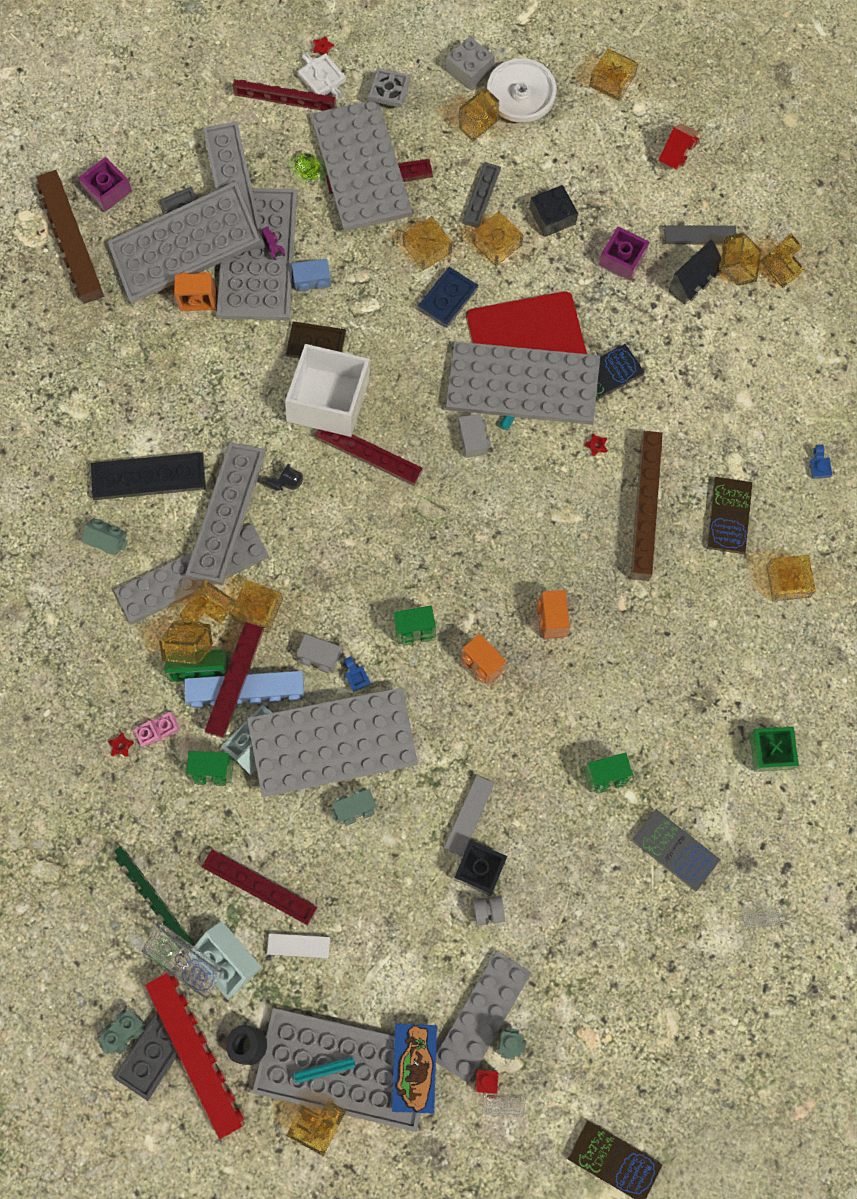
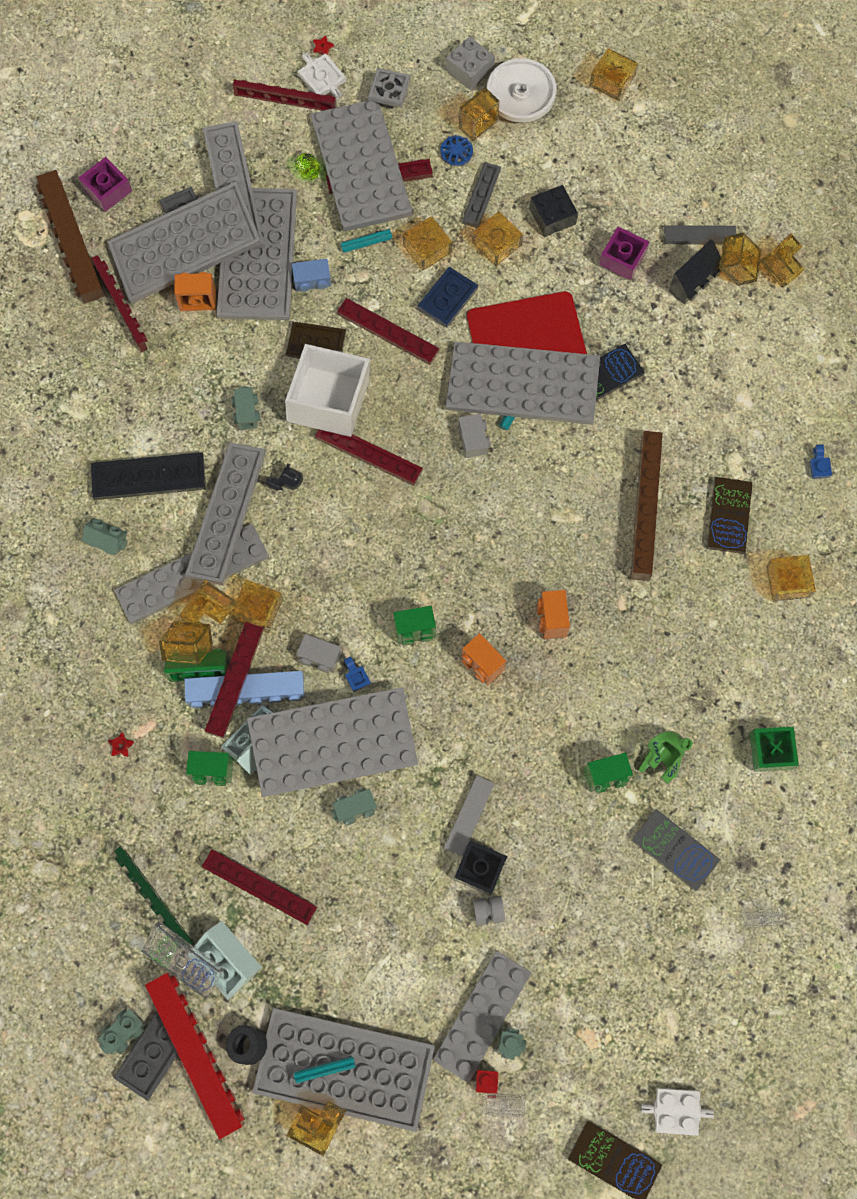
bright pink slope [134,712,181,747] -> none
magenta plate [262,226,285,260] -> none
white tile [267,934,330,958] -> none
tile [392,1024,437,1113] -> none
red plate [584,434,608,456] -> none
red brick [658,123,700,170] -> none
none -> dark red plate [91,255,148,352]
none -> sand green brick [231,386,260,431]
none -> dark red plate [337,298,439,365]
none -> teal axle [340,229,392,253]
none -> blue wheel [440,135,473,166]
none -> bright green piece [638,731,693,784]
none -> white plate [641,1087,714,1136]

